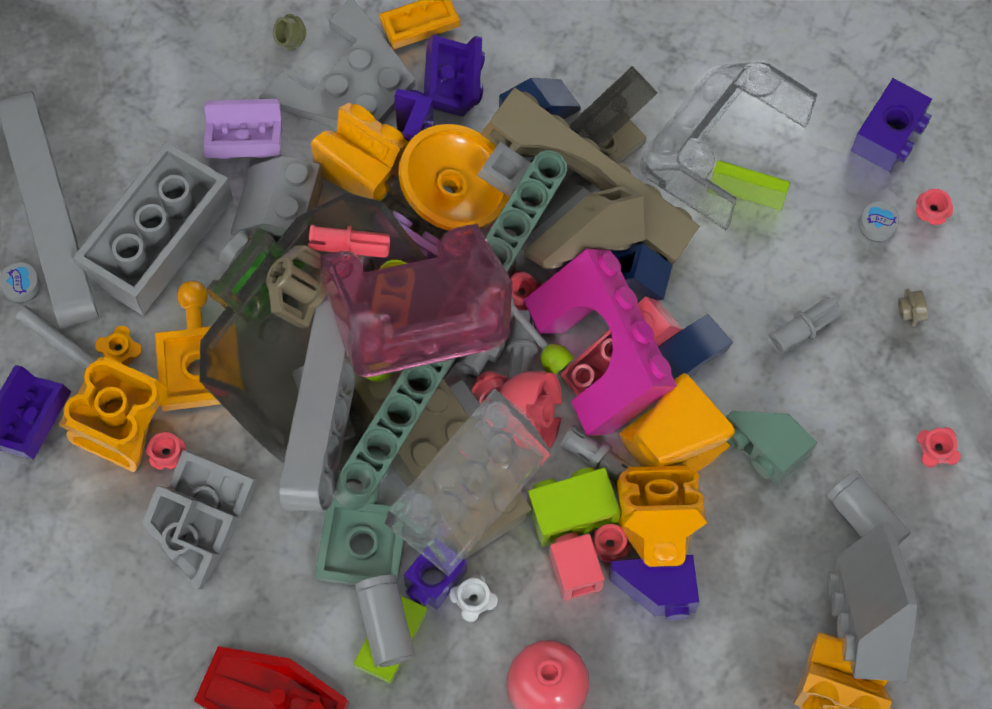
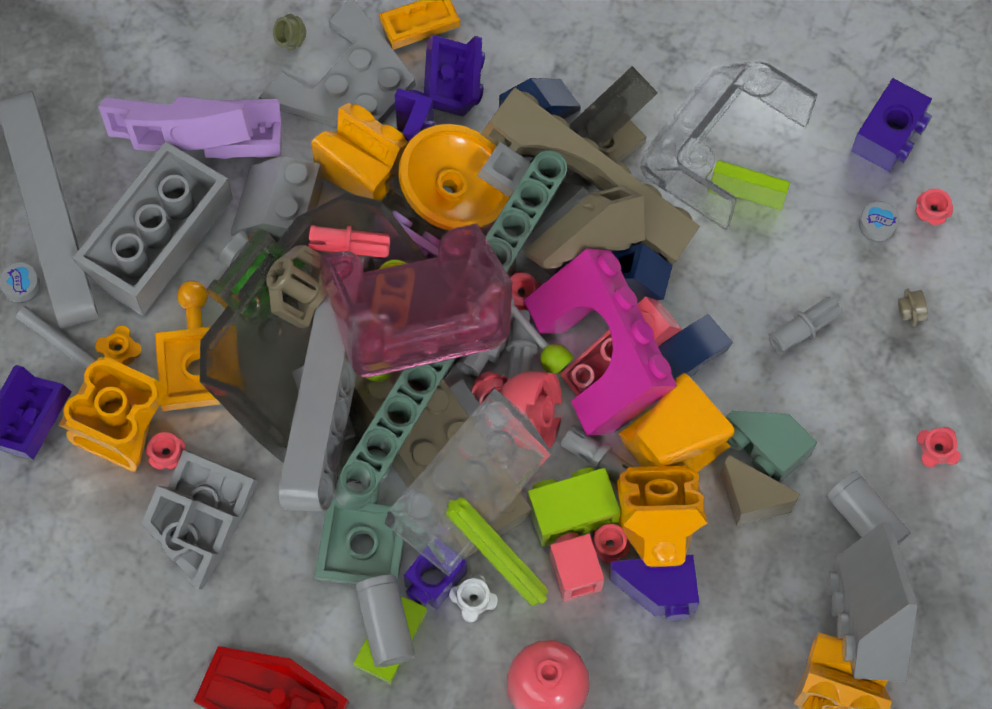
none -> lavender slope [98,96,253,151]
none -> lime axle [446,497,548,606]
none -> dark tan slope [720,455,800,526]

